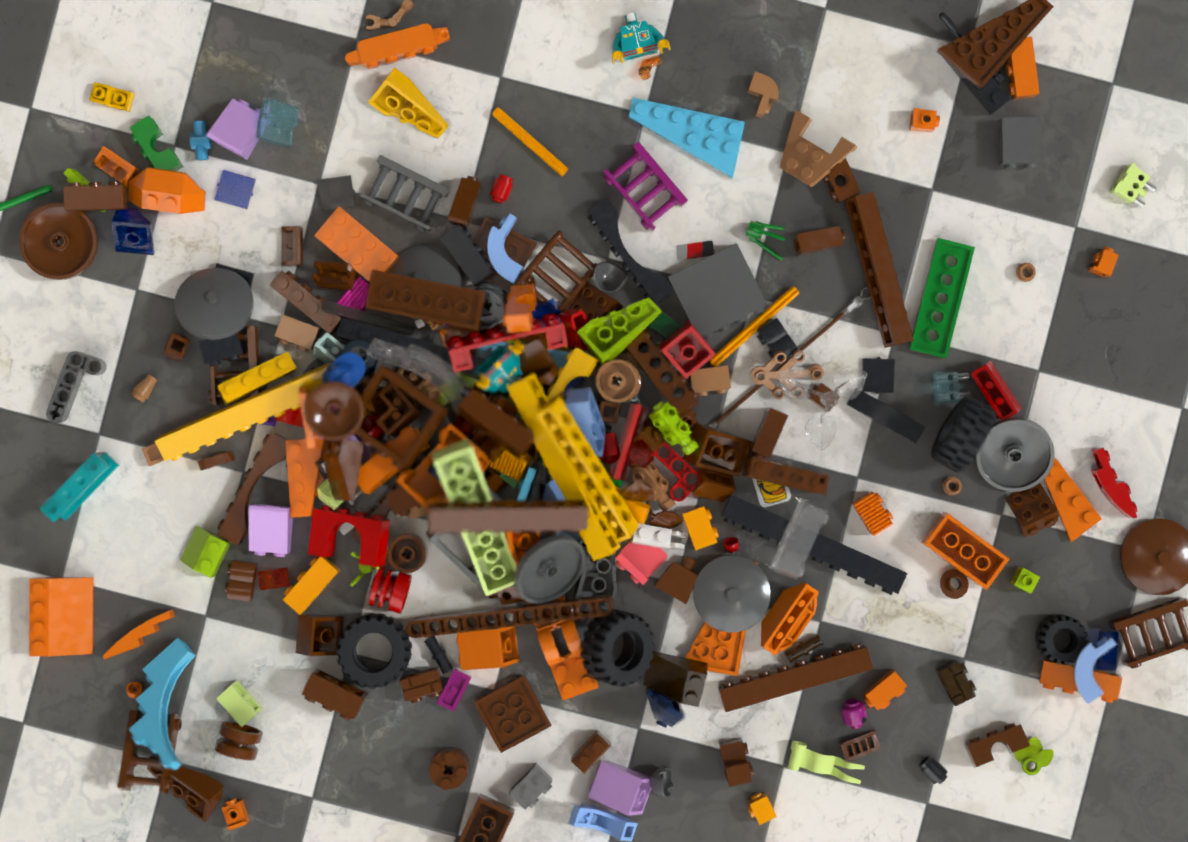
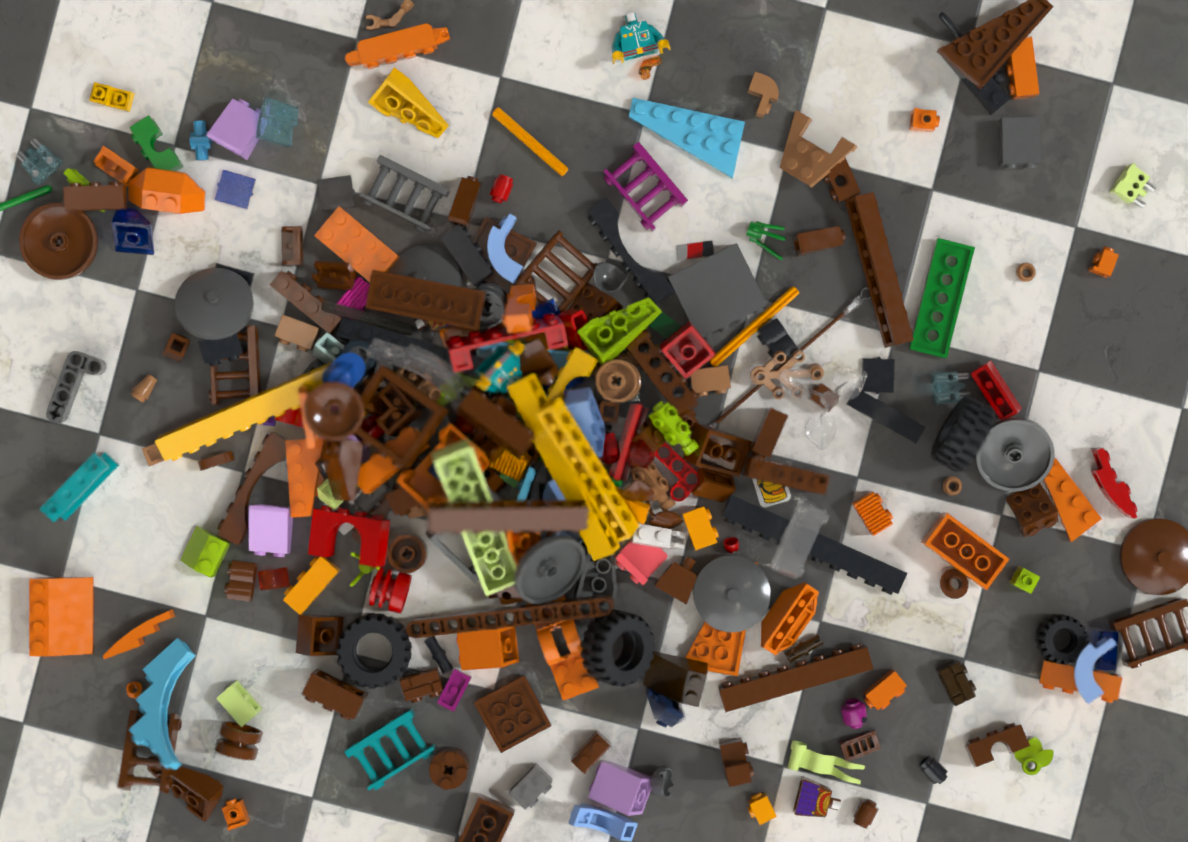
yellow arch [217,351,297,406] -> none
none -> clear light blue piece [16,138,63,185]
none -> teal fence [344,708,436,791]
none -> torso [793,776,841,817]
none -> reddish brown brick [853,798,879,829]

